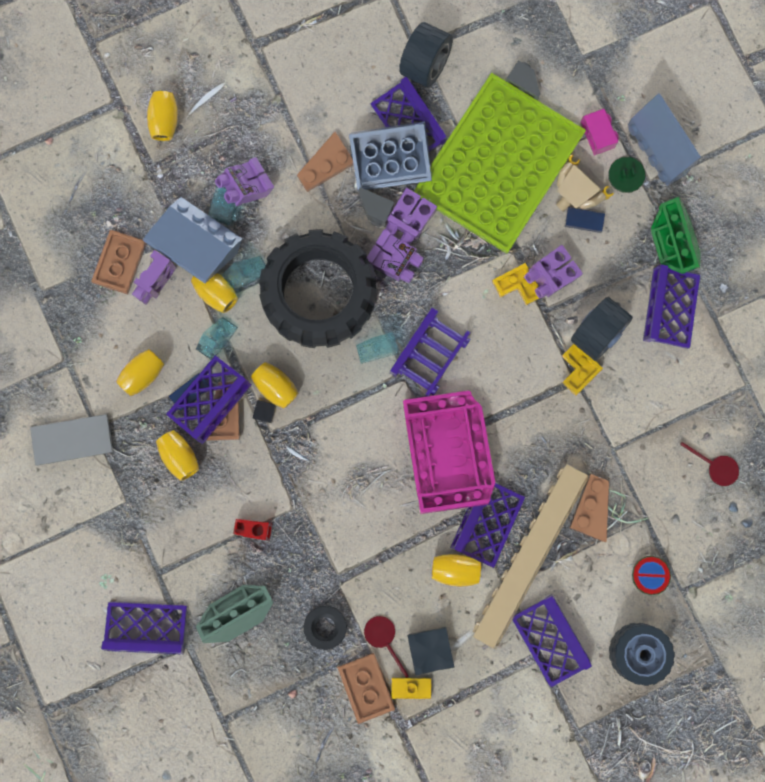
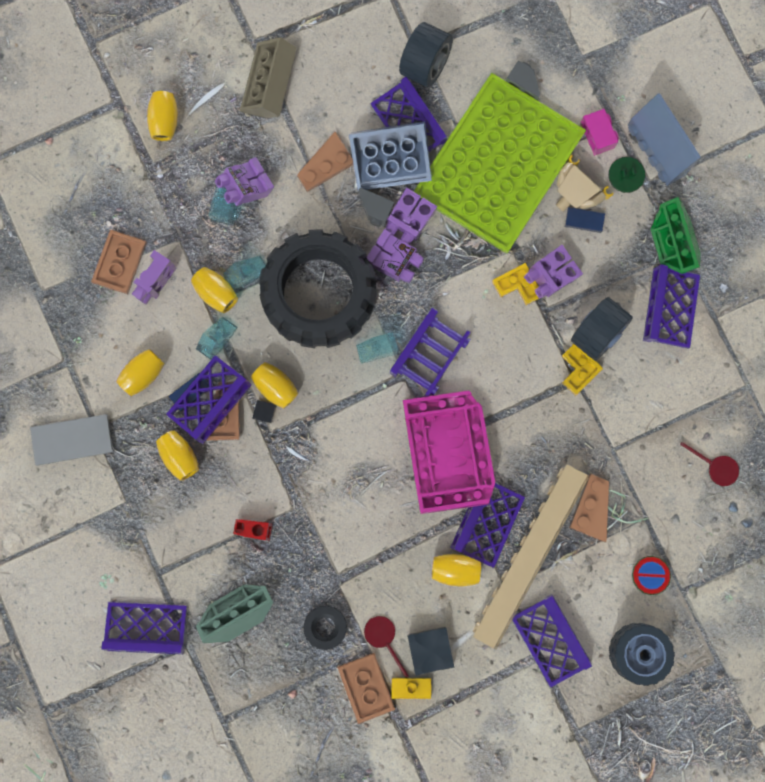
sand blue slope [143,197,242,283] -> none
none -> dark tan slope [240,37,297,118]

